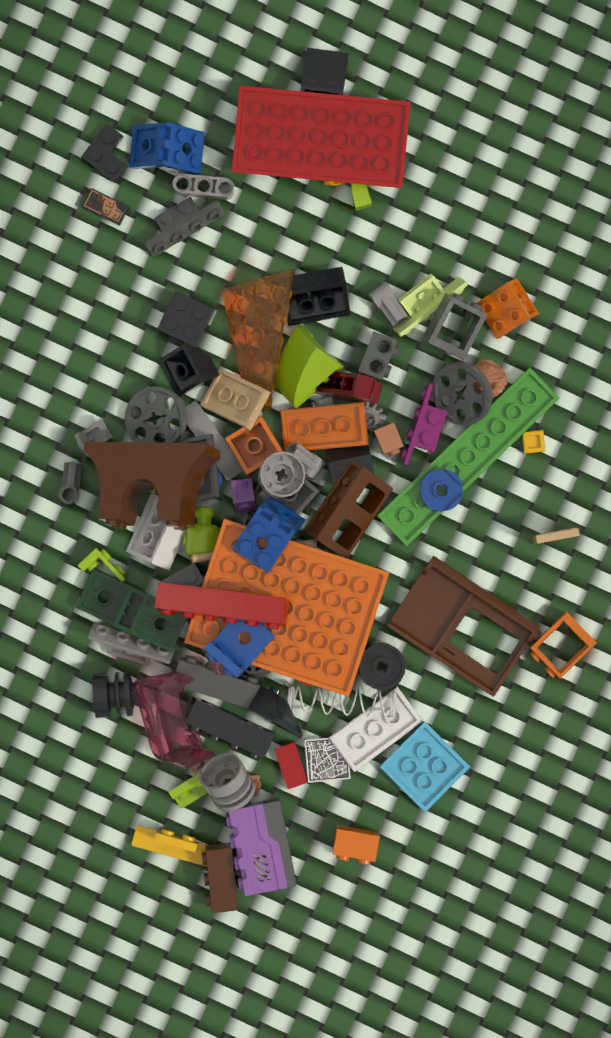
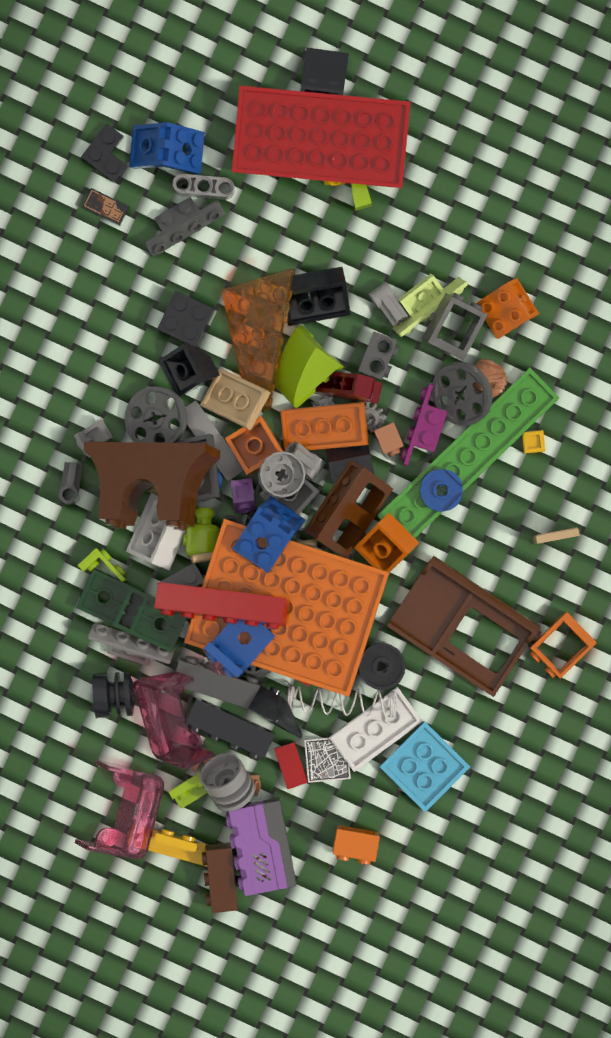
none -> clear pink windscreen [75,760,164,859]
none -> orange brick [354,513,419,572]

